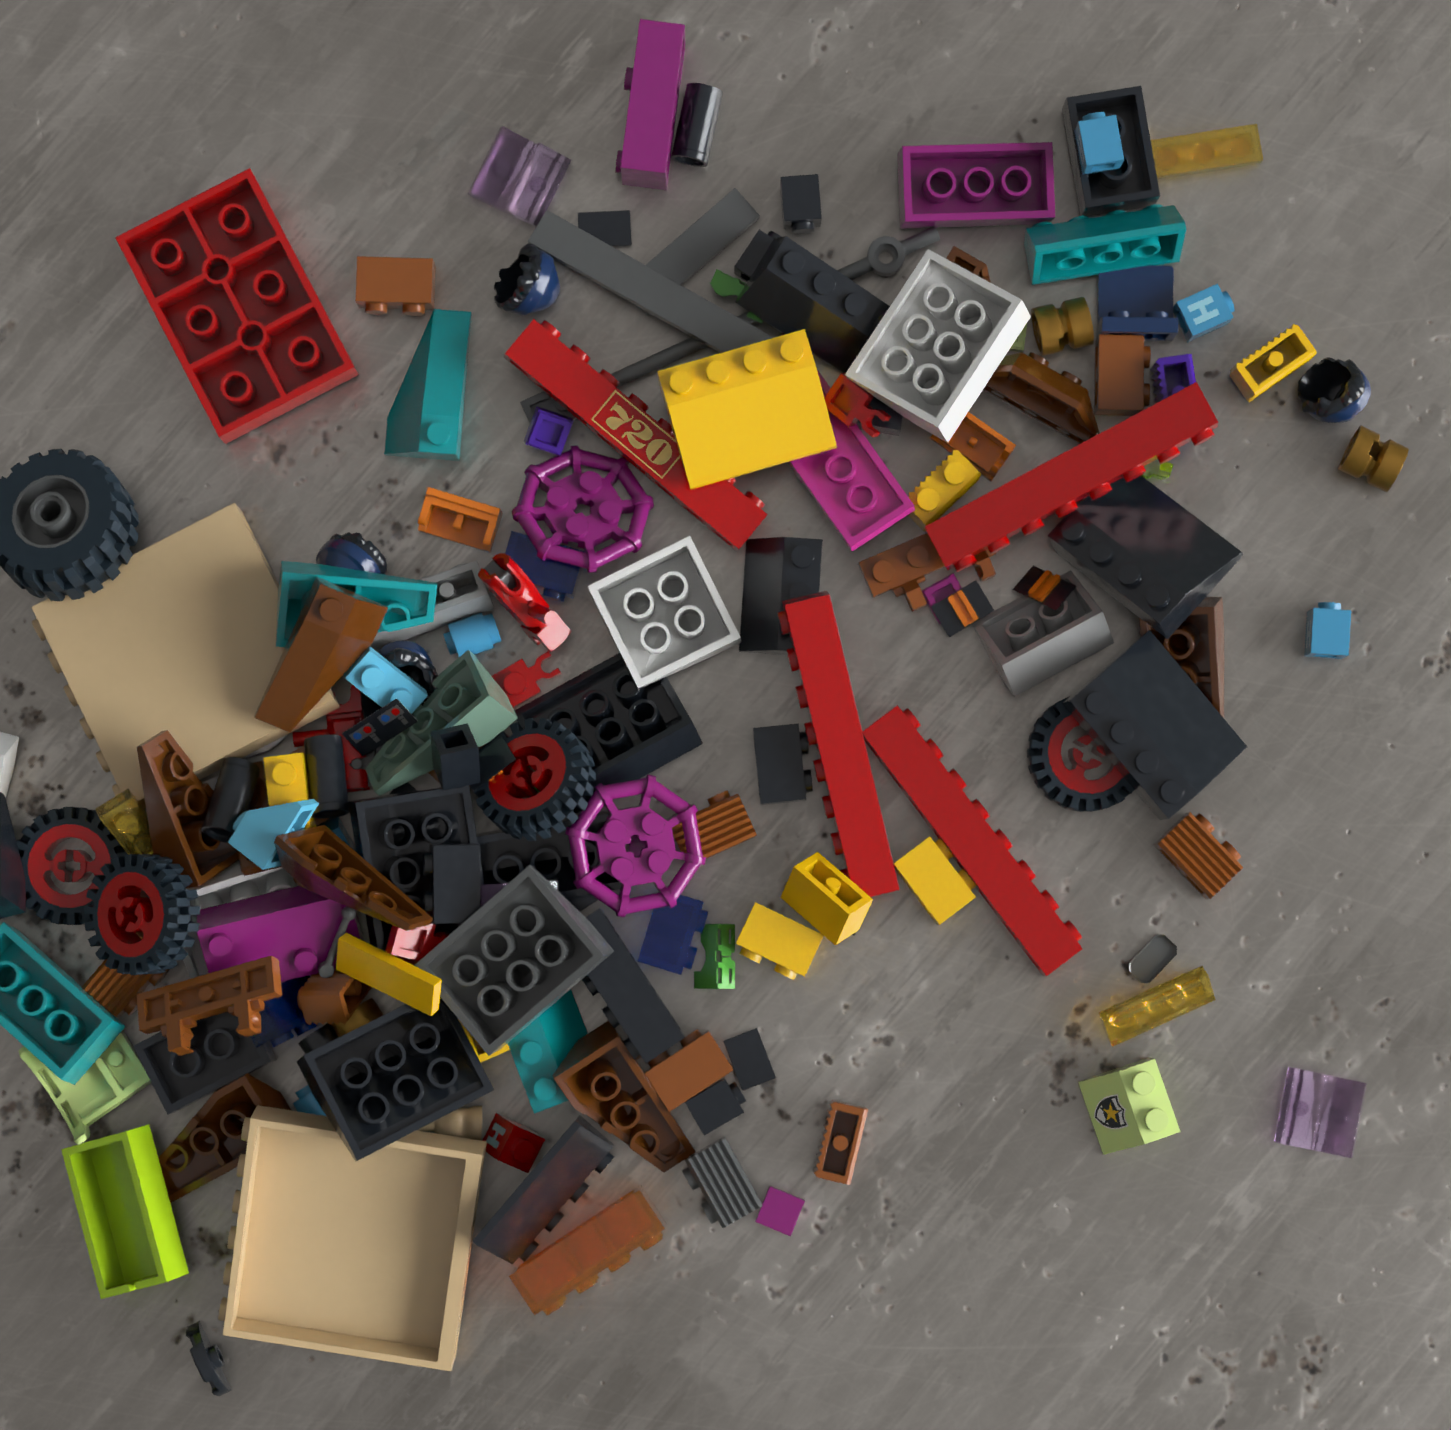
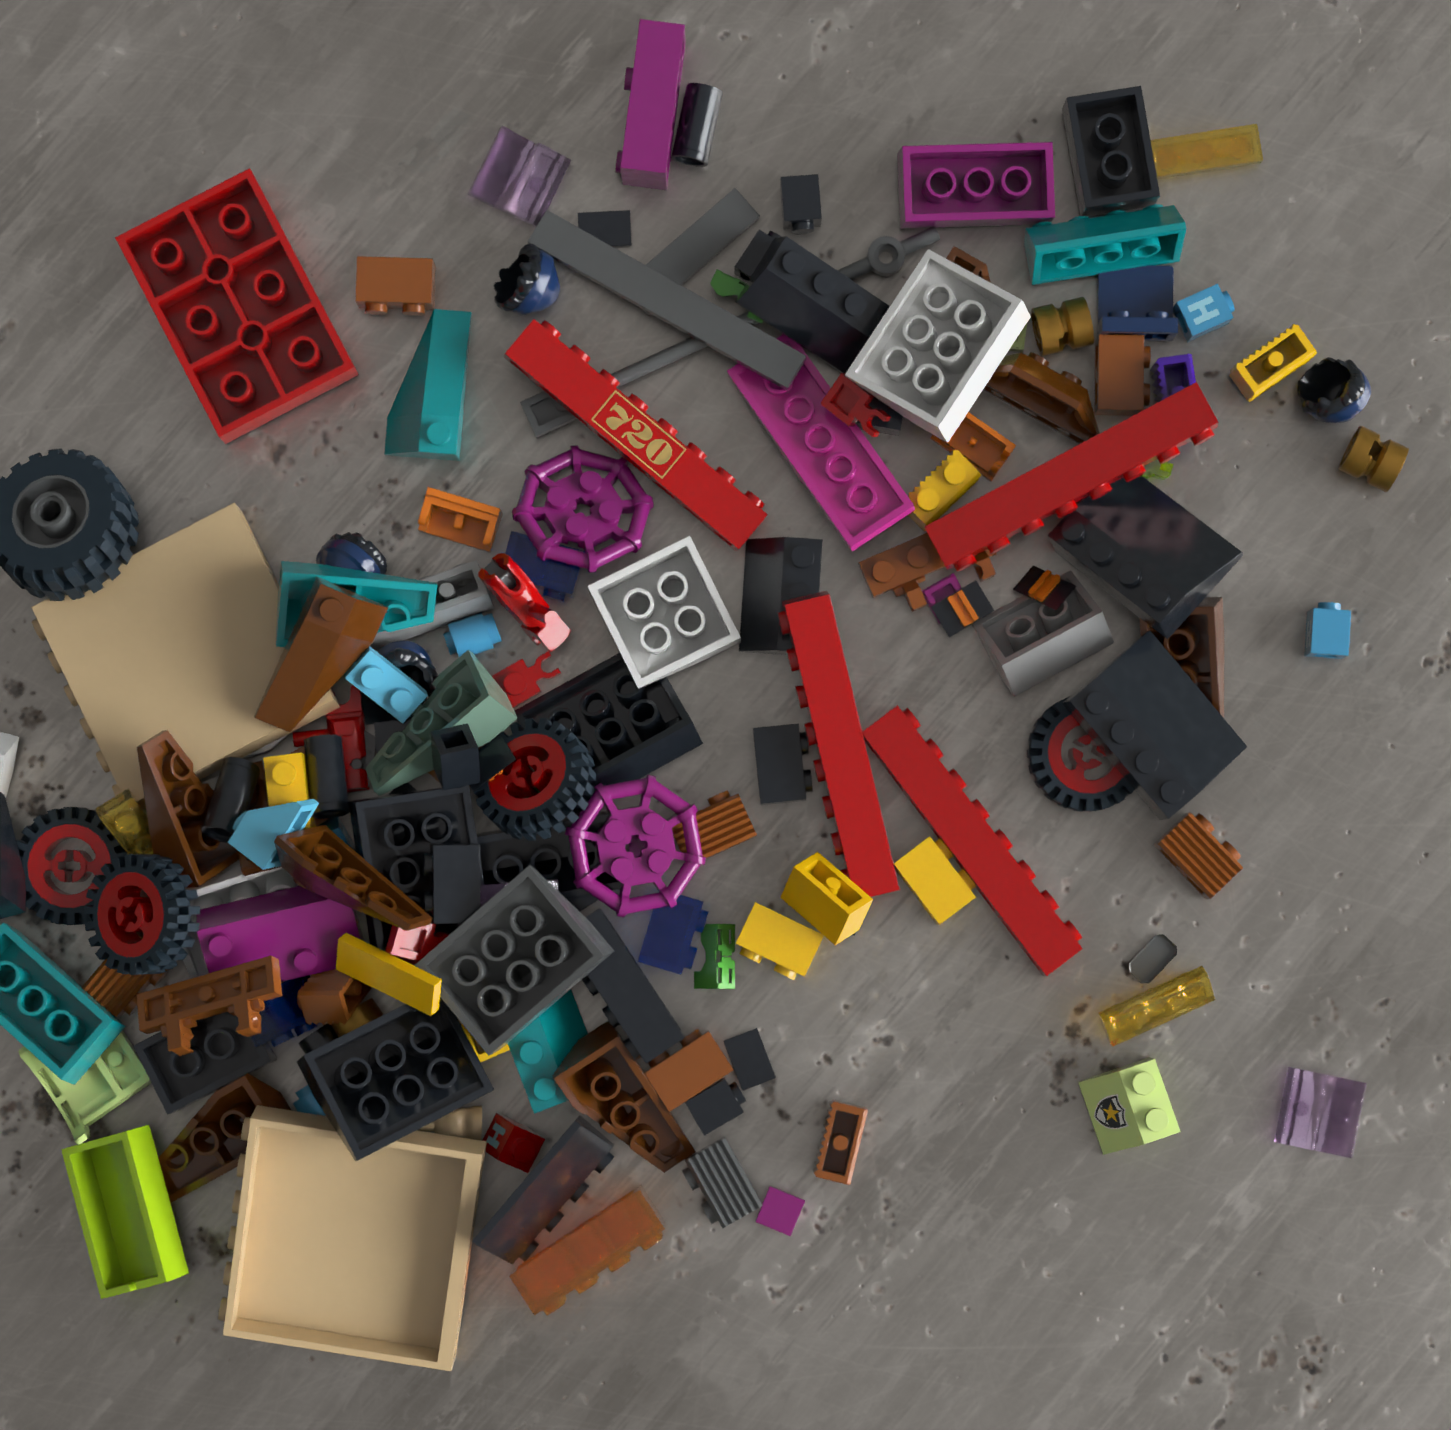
black plate [186,1321,232,1396] -> none
dark grey hinge [318,906,356,978] -> none
black sticker [342,699,417,756] -> none
dark purple tile [524,406,574,456] -> none
yellow slope [657,329,837,490] -> none
dark azure brick [1074,112,1124,175] -> none

